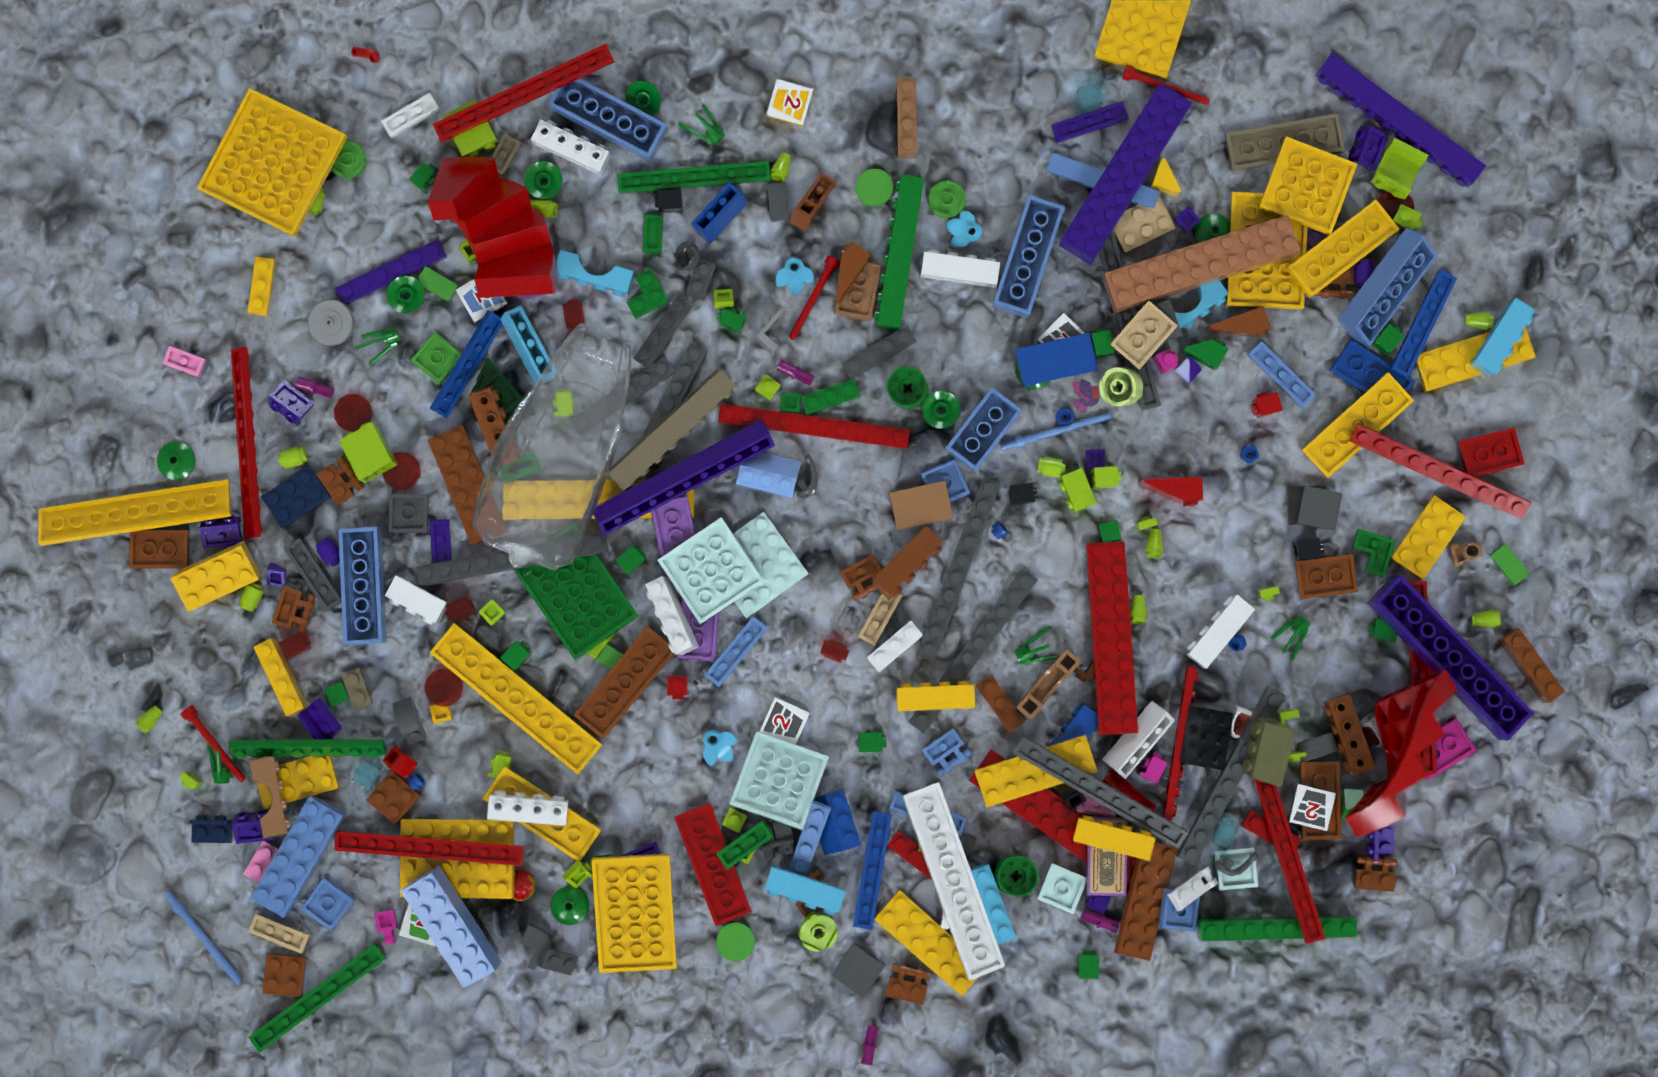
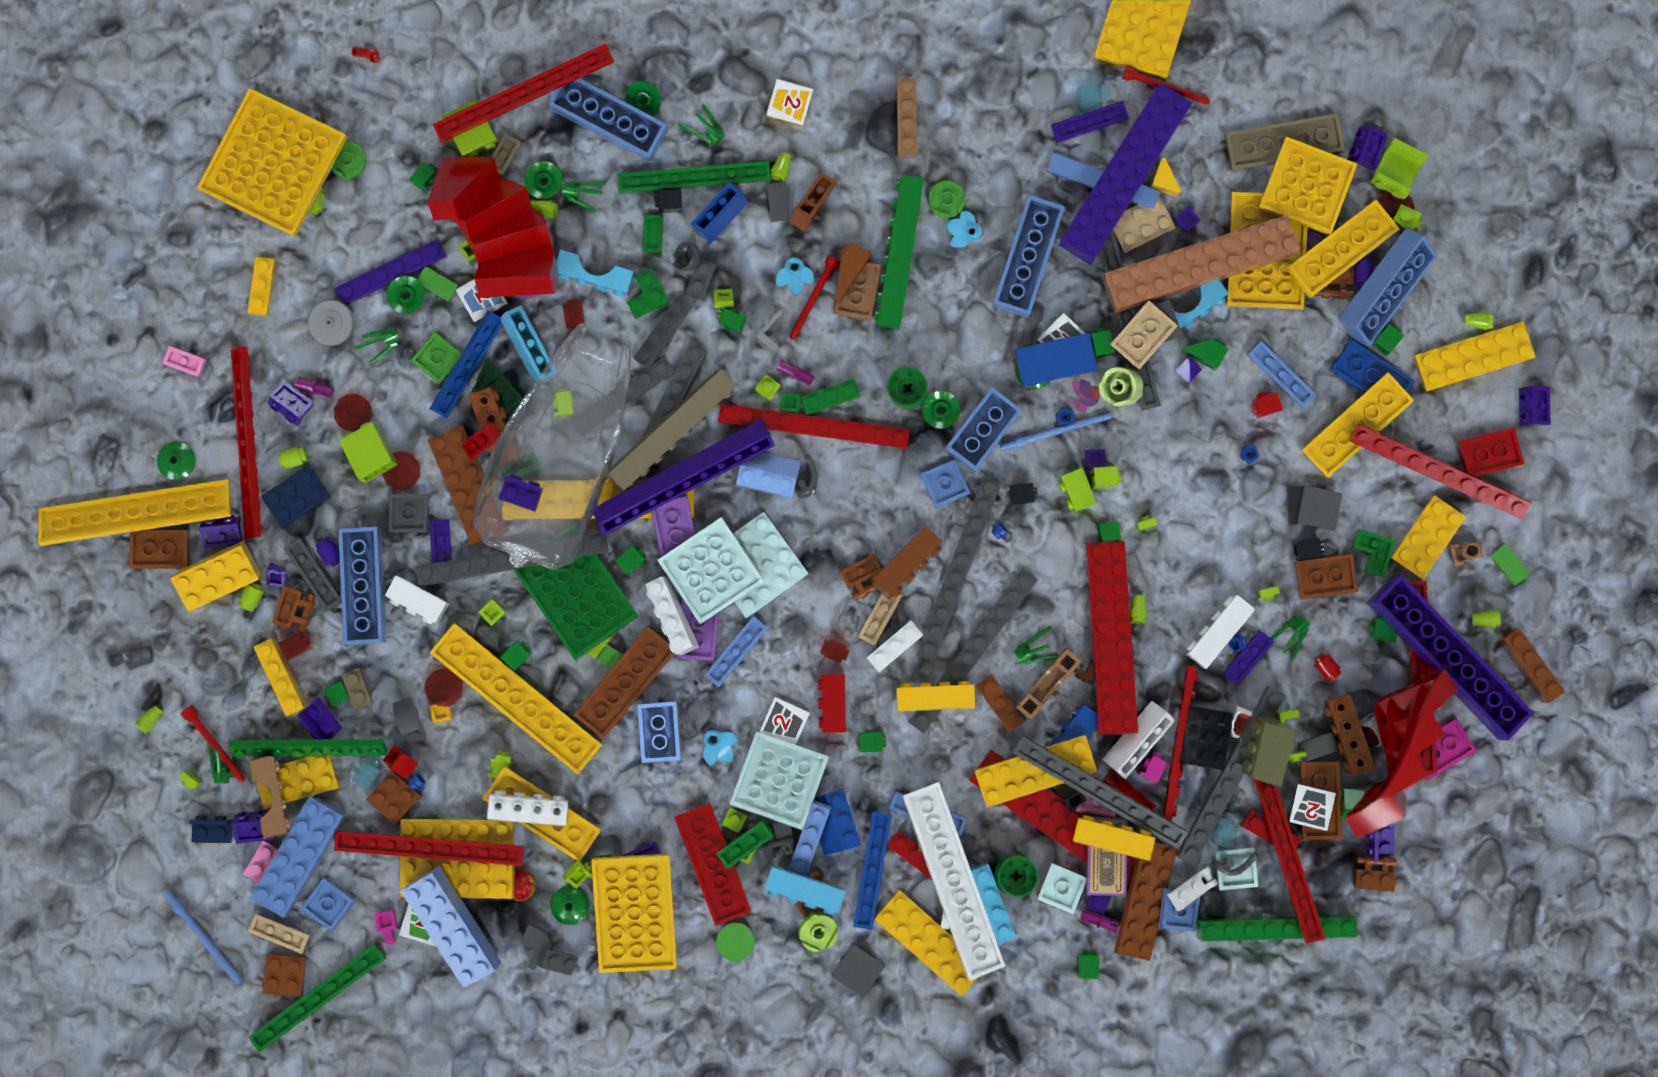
dark orange plate [316,456,365,506] -> none
white tile [381,93,440,139] -> none
clear red brick [445,596,477,623] -> none
white brick [531,119,611,176] -> none
red brick [667,676,688,699] -> none
dark grey plate [841,325,917,380] -> none
bright green tile [856,169,893,207] -> none
magenta axle [860,1025,879,1065] -> none
dark orange plate [886,964,931,1005] -> none
medium nougat tile [889,481,954,530] -> none
white brick [920,249,1000,288] -> none
medium blue plate [922,728,972,777] -> none
lime brick [1037,456,1066,478] -> none
red slope [1139,477,1203,507] -> none
lime cone [1145,529,1164,558] -> none
dark pink brick [1153,348,1179,375] -> none
green dish [1194,213,1230,243] -> none
dark orange slope [1207,306,1271,338] -> none
dark purple brick [1315,53,1486,188] -> none
blue plate [1389,269,1457,379] -> none
medium azure brick [1470,298,1535,376] -> none
none -> red plate [462,423,501,461]
none -> dark purple bracket [498,474,543,512]
none -> green plant [562,181,606,211]
none -> light blue brick [638,701,682,763]
none -> red brick [818,674,846,733]
none -> dark purple tile [1222,630,1274,686]
none -> red brick [1313,653,1342,682]
none -> dark purple bracket [1519,386,1551,426]

